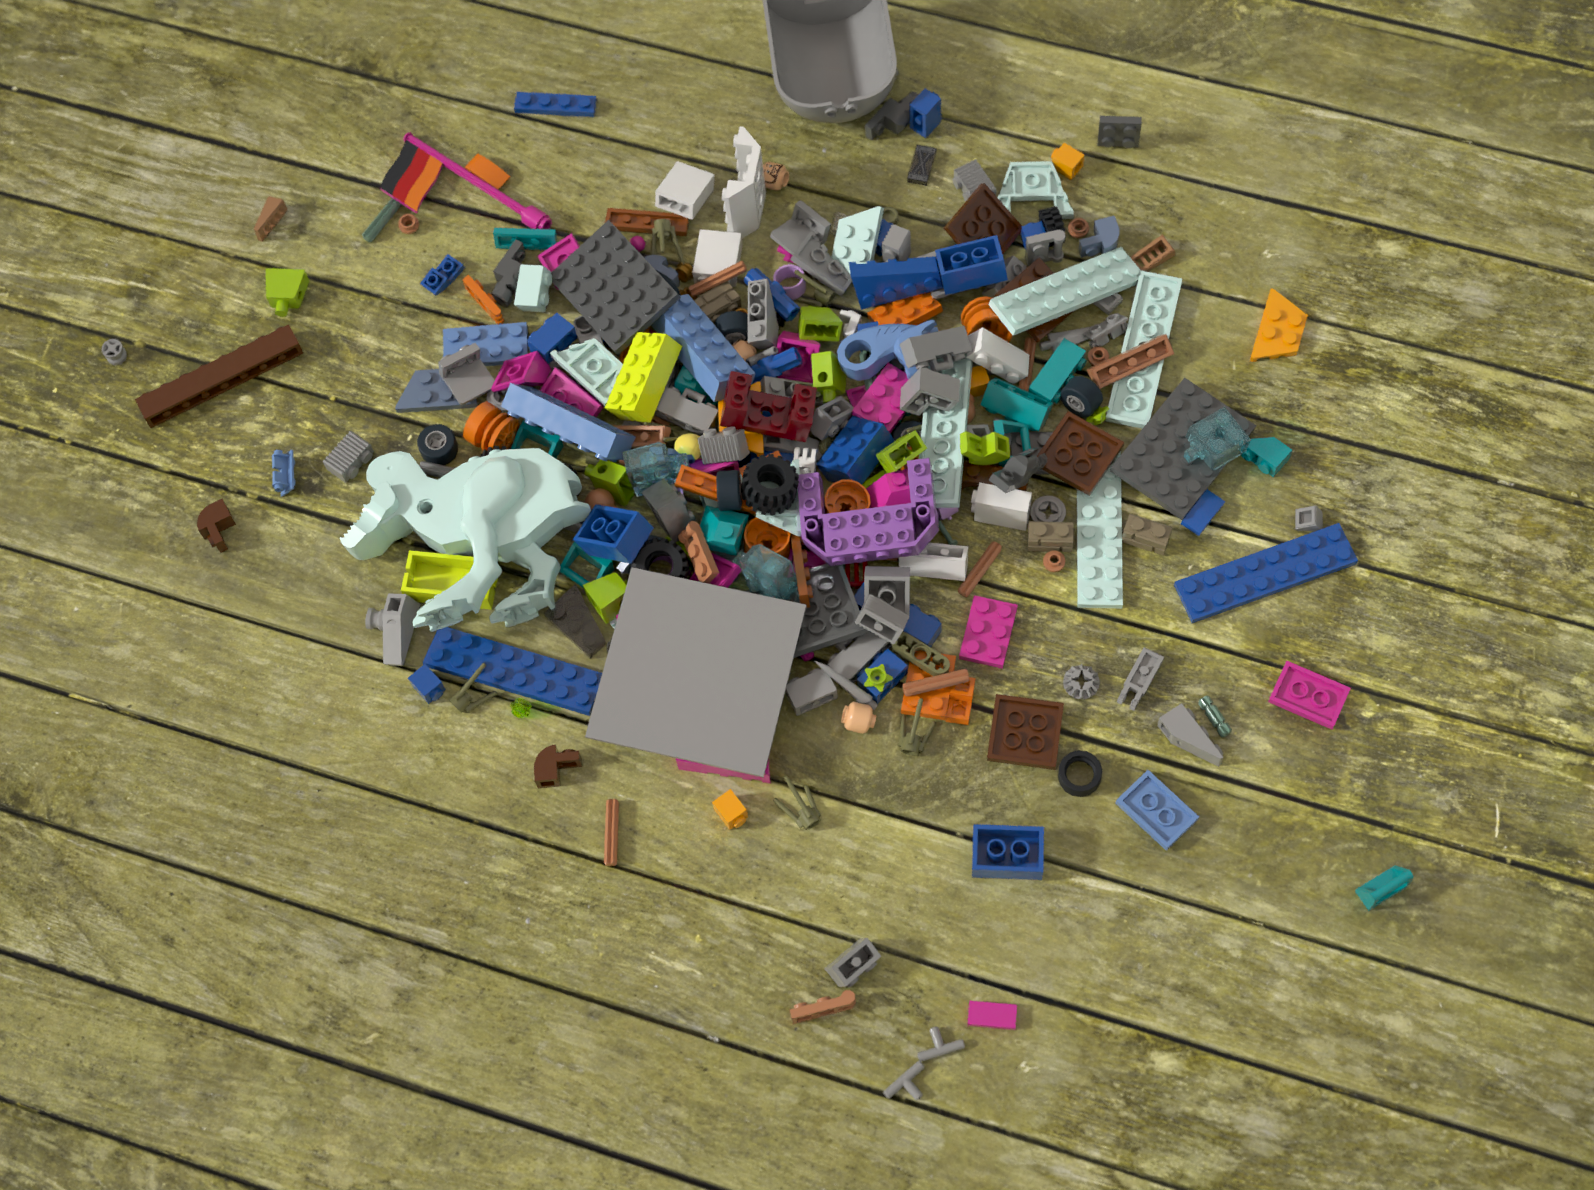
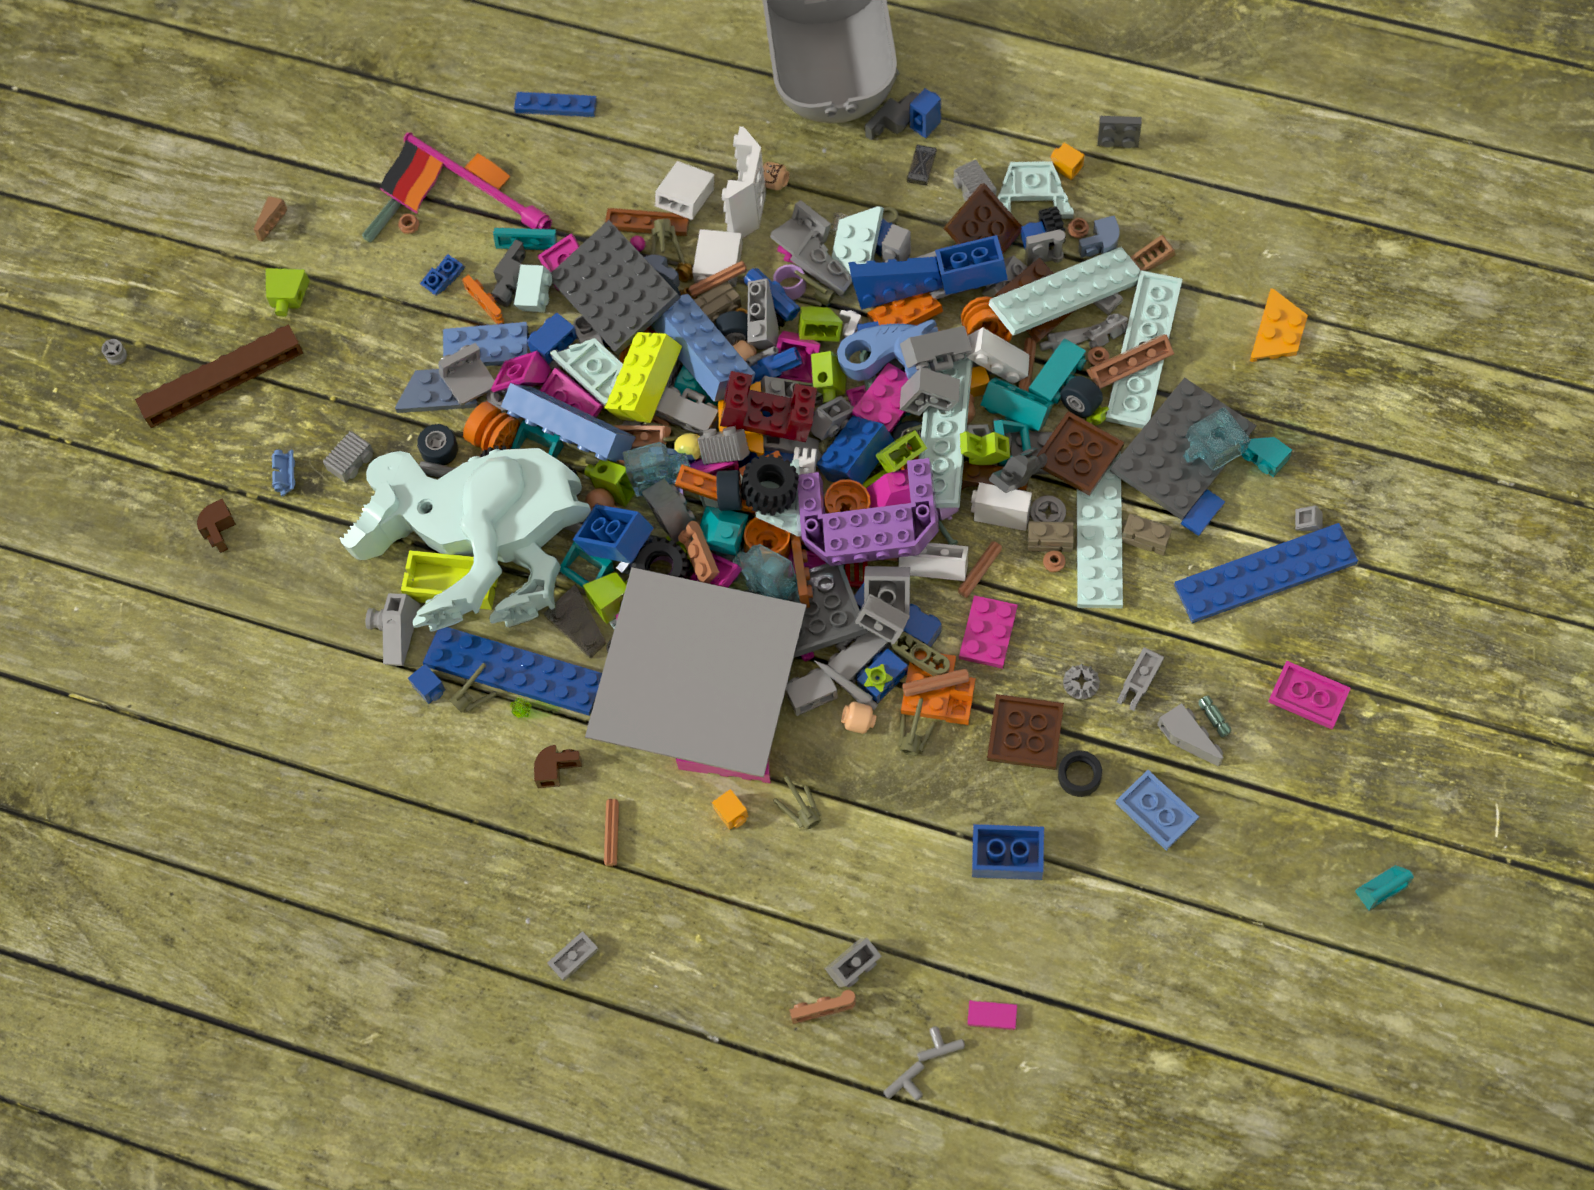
none -> light grey plate [547,931,599,982]

